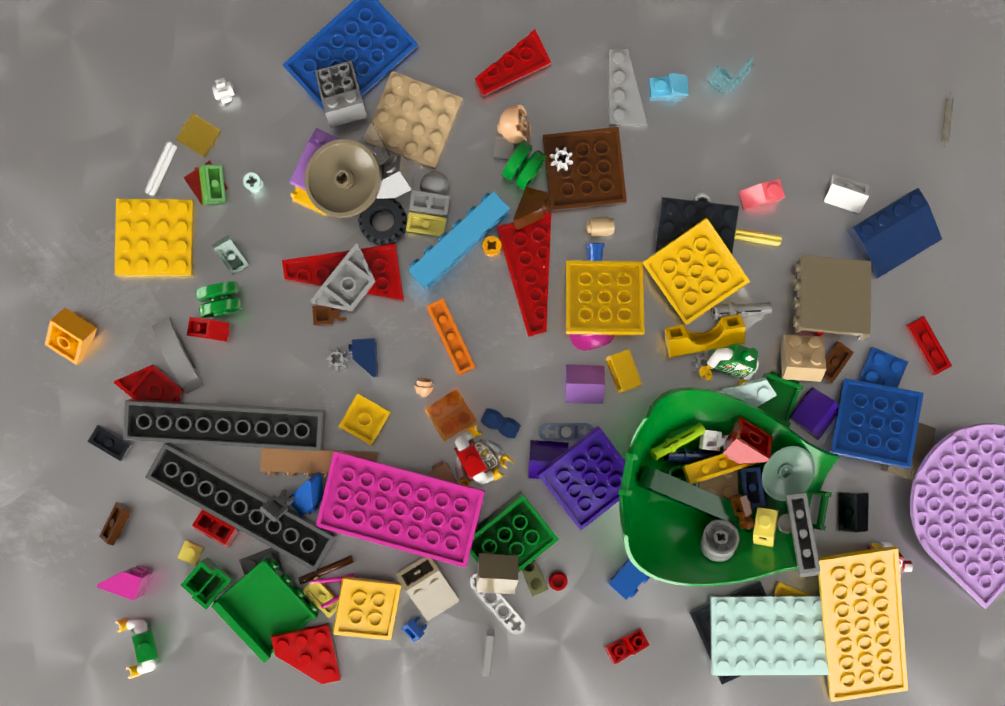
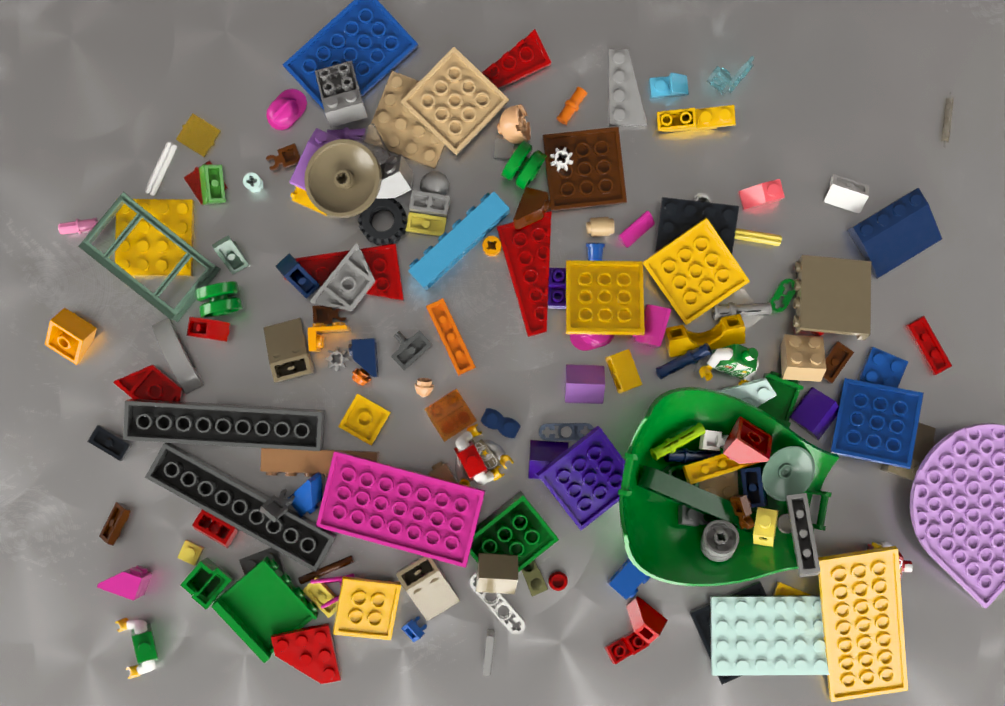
white gear [212,78,235,103] -> none
black panel [839,492,869,533] -> none
none -> bright pink axle [58,218,98,235]
none -> sand green piece [78,191,221,322]
none -> dark tan slope [263,318,315,383]
none -> dark pink piece [266,89,307,130]
none -> reddish brown plate [266,143,301,171]
none -> dark blue slope [275,253,321,299]
none -> light orange bracket [308,322,351,352]
none -> medium lavender pin [327,127,366,140]
none -> orange plate [352,368,371,386]
none -> dark grey plate [391,330,432,370]
none -> tan plate [401,47,509,156]
none -> dark purple slope [548,268,566,309]
none -> orange pin [556,87,587,125]
none -> dark pink slope [618,211,655,248]
none -> red slope [626,596,668,644]
none -> dark pink slope [632,304,671,348]
none -> dark blue pin [656,343,712,379]
none -> yellow slope [657,105,736,132]
none -> dark grey plate [678,505,710,527]
none -> green beam [769,279,796,313]

